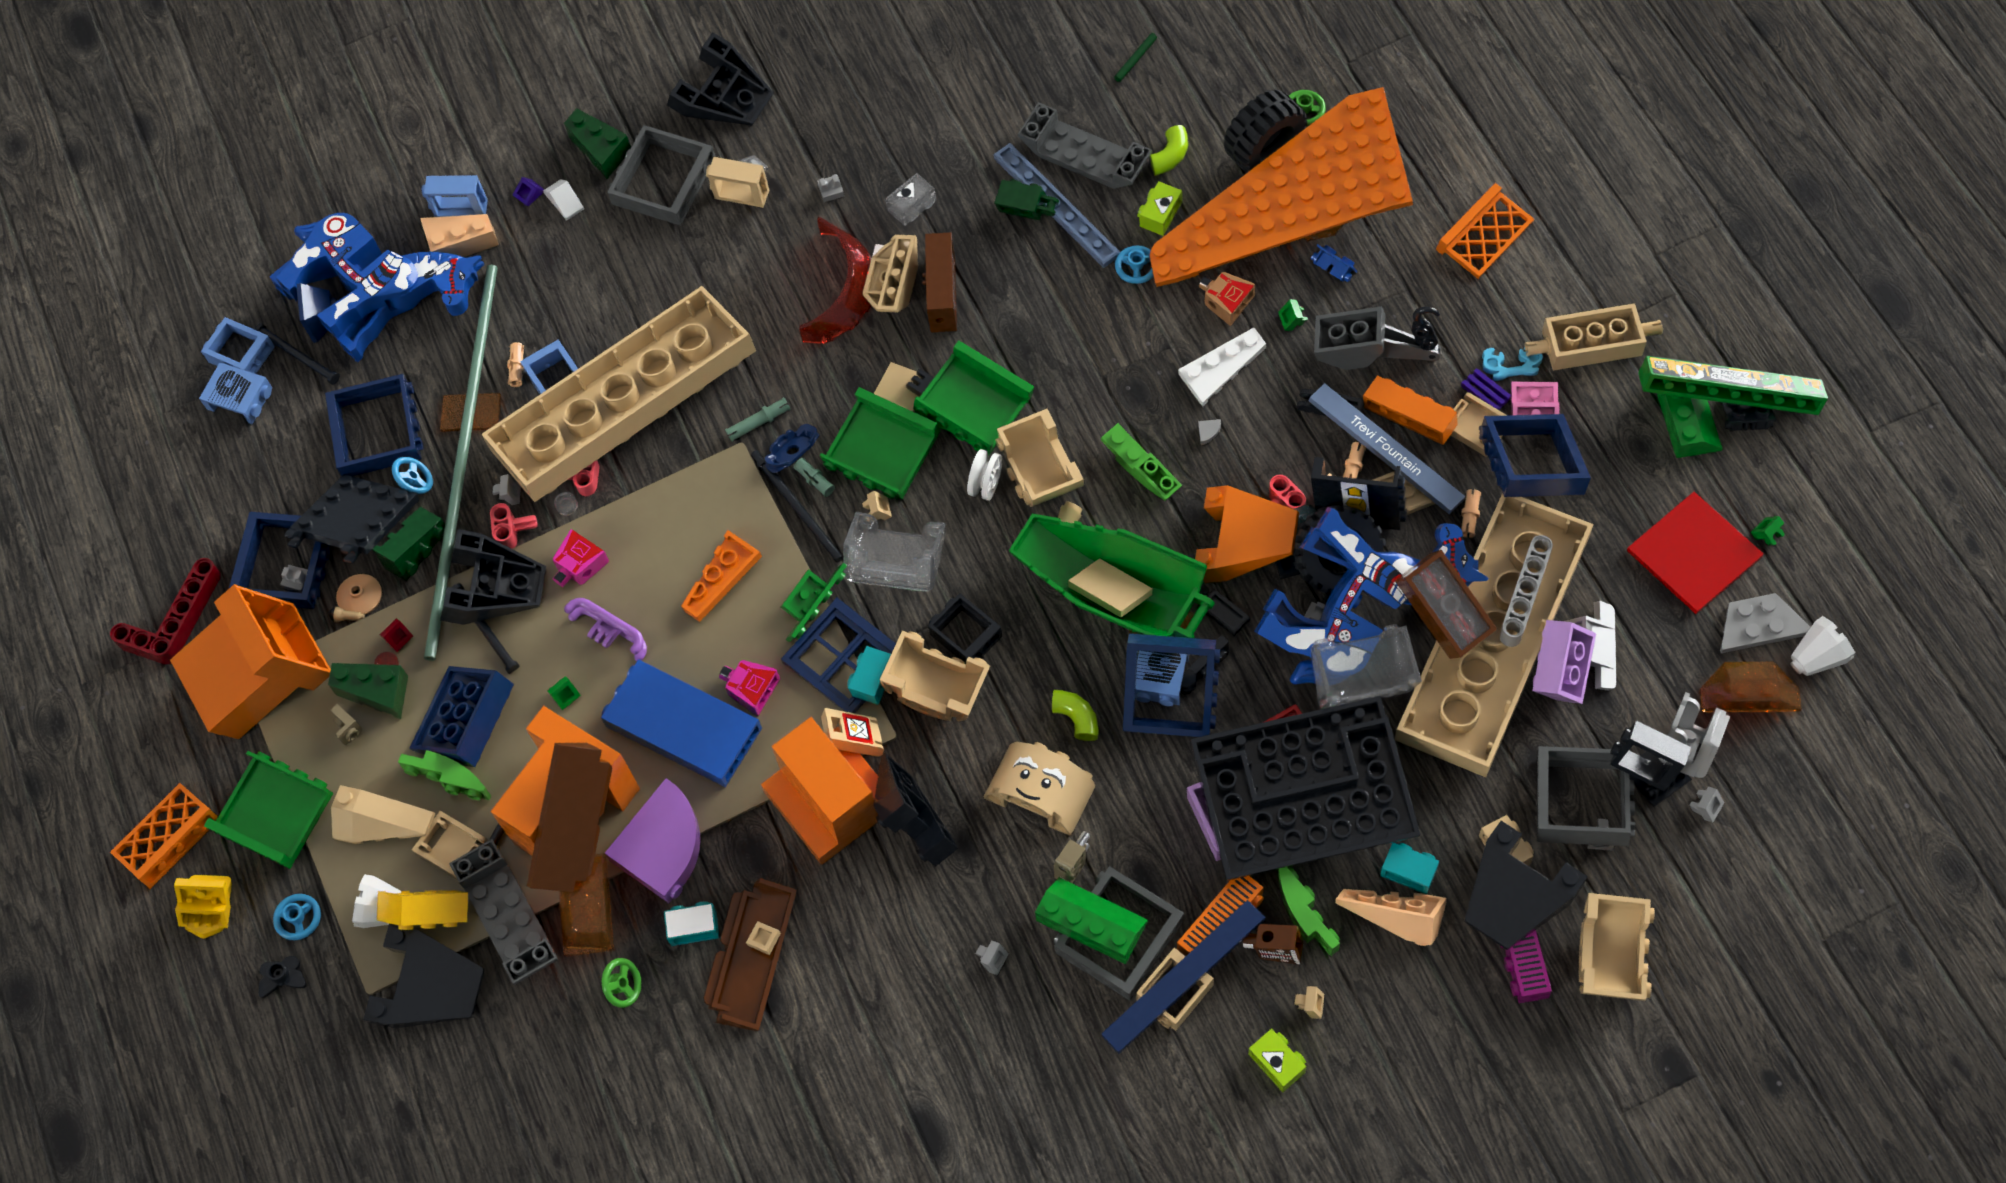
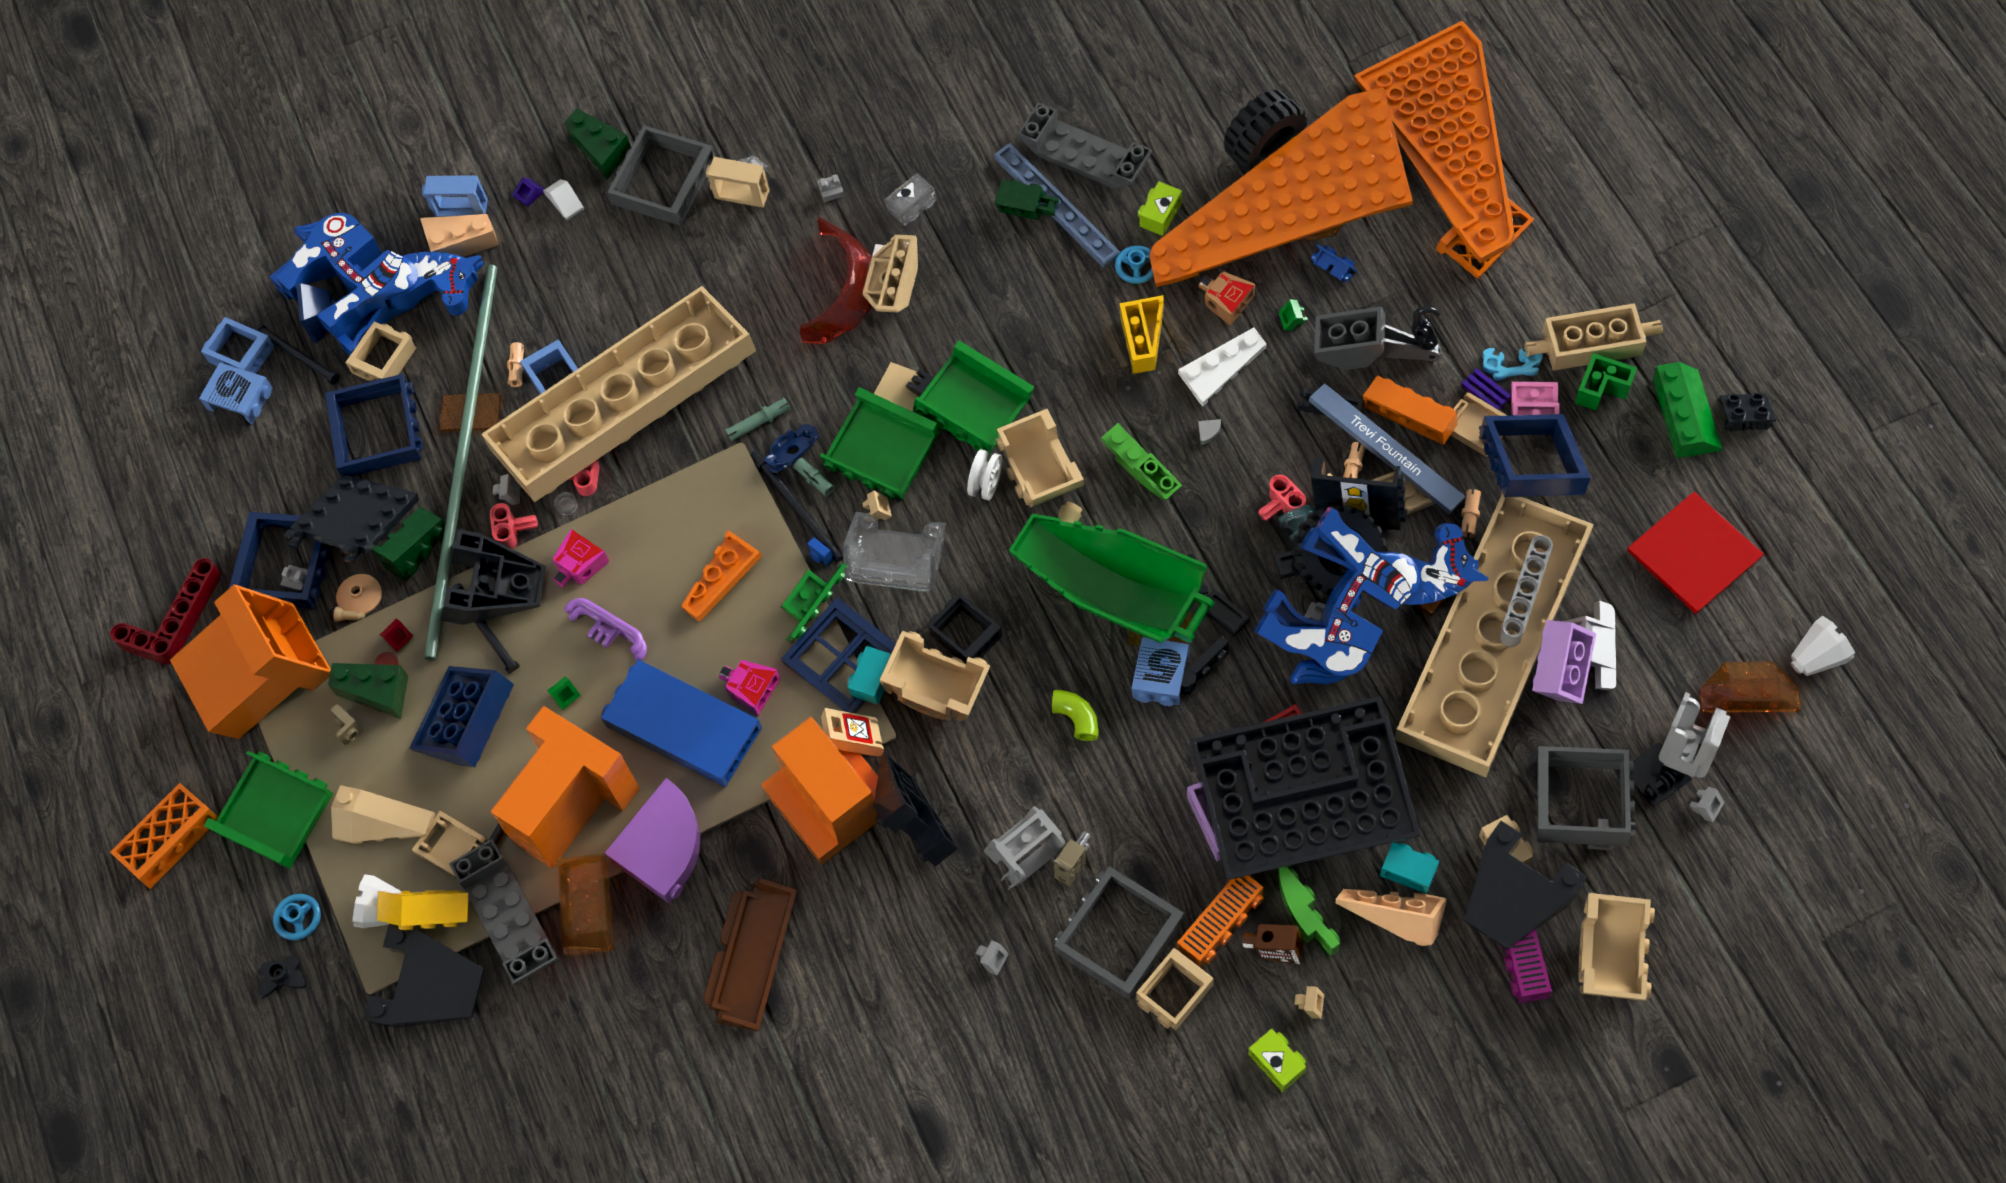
yellow piece [174,875,232,939] -> none
dark azure piece [392,457,433,494] -> none
bright green slope [398,750,491,801] -> none
reddish brown slope [527,743,612,892] -> none
bright green piece [602,958,641,1008] -> none
white brick [664,901,720,946] -> none
black wedge [667,32,774,126] -> none
tan plate [746,921,781,955] -> none
reddish brown brick [922,232,957,333] -> none
tan cylinder [984,742,1095,836] -> none
green slope [1035,877,1148,964] -> none
tan tile [1068,558,1152,617] -> none
dark blue tile [1101,900,1265,1054] -> none
dark green bar [1114,33,1157,82] -> none
dark blue window [1123,633,1220,737] -> none
lime cylinder [1150,125,1188,176] -> none
orange wedge [1195,486,1299,583] -> none
bright green piece [1289,90,1326,126] -> none
clear windscreen [1311,624,1422,709] -> none
brick [1394,550,1497,659] -> none
black window [1610,721,1691,791] -> none
green brick [1638,356,1828,415] -> none
light grey wing [1720,593,1811,653] -> none
green tile [1750,516,1784,545] -> none
none -> tan window [345,321,416,382]
none -> blue plate [807,537,833,566]
none -> light grey animal [983,806,1066,890]
none -> yellow wedge [1120,295,1164,374]
none -> orange wing [1354,21,1513,263]
none -> green brick [1575,353,1637,411]

